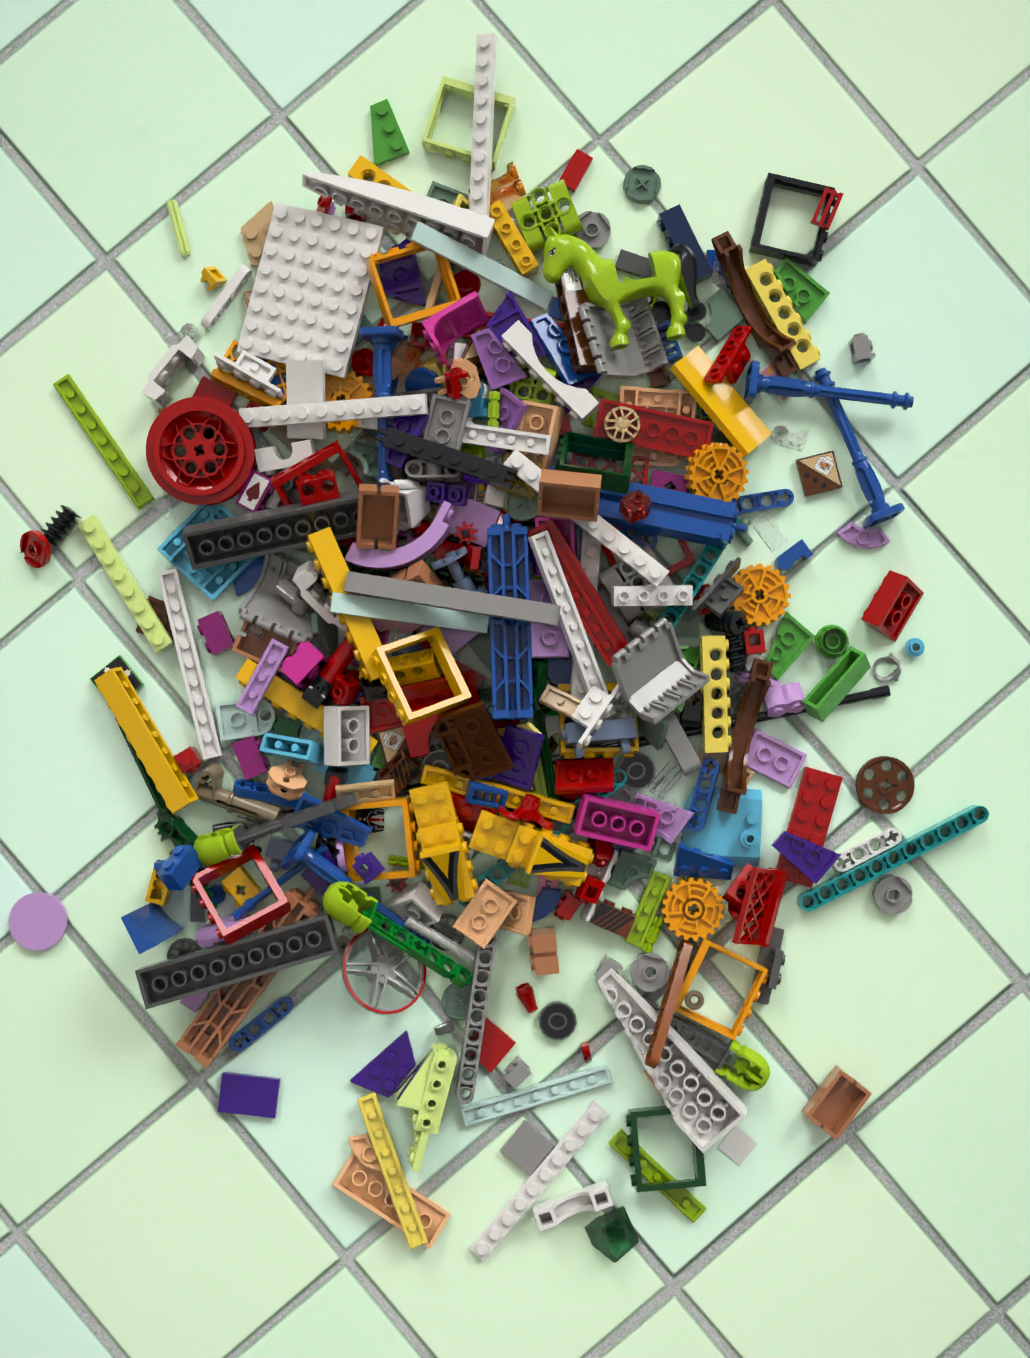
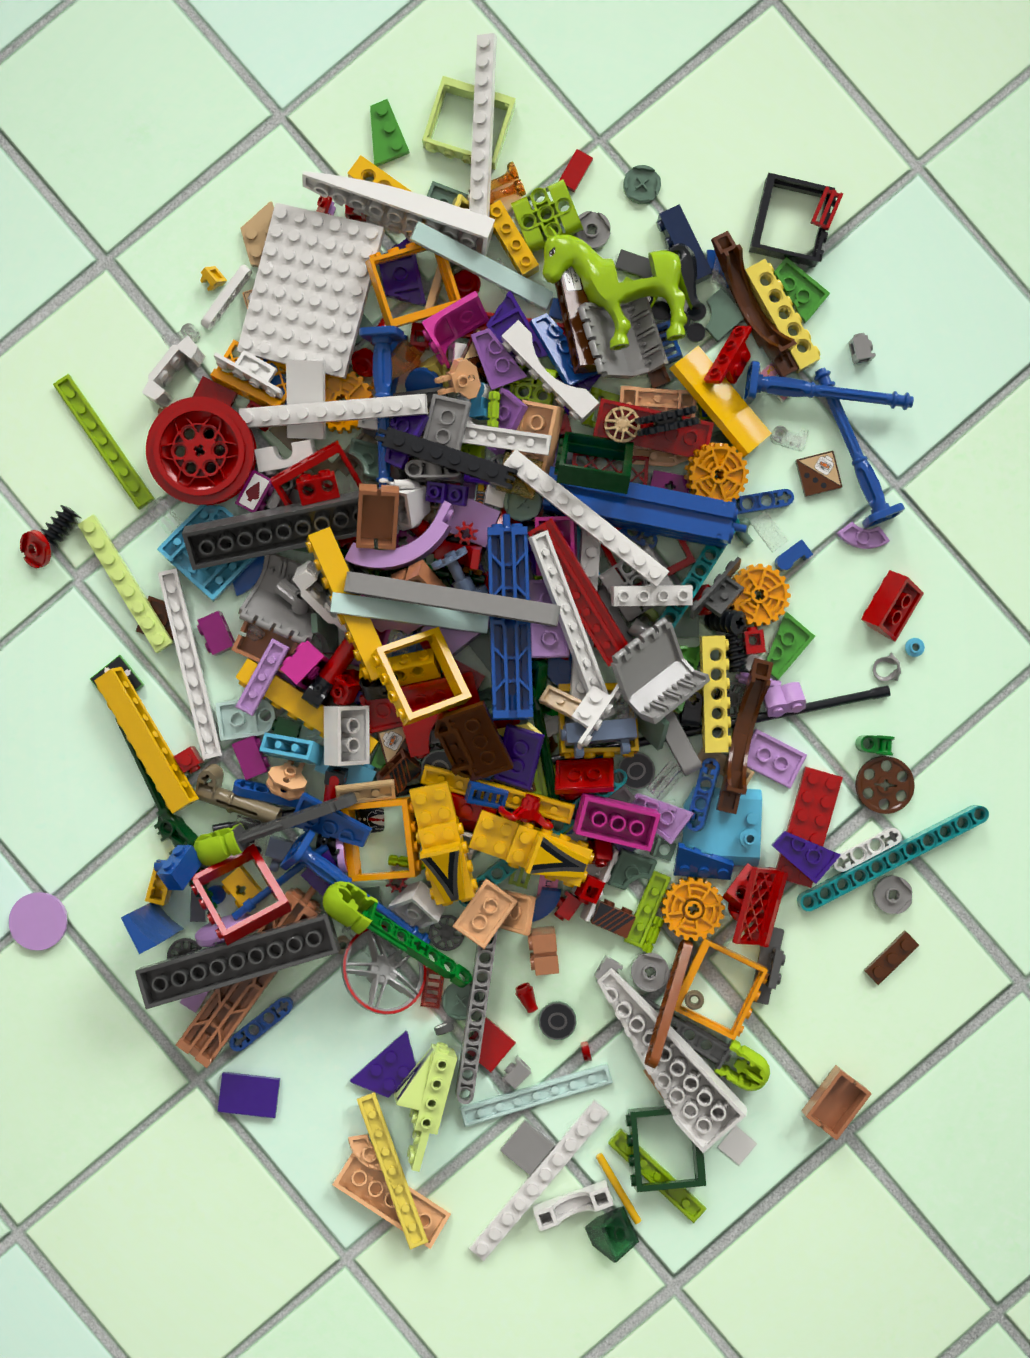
yellowish green axle [166,200,191,256] -> none
dark purple brick [352,851,385,885] -> none
white axle [404,916,476,964] -> none
red bracket [444,367,469,400] -> none
nougat piece [537,469,602,522] -> none
clear red brick [619,489,651,525] -> none
bright green brick [802,646,871,722] -> none
bright green piece [815,624,849,659] -> none
none -> clear red slope [420,967,444,1010]
none -> yellow bar [596,1153,641,1224]
none -> black piece [635,405,701,436]
none -> green piece [855,735,895,756]
none -> reddish brown plate [864,930,919,985]

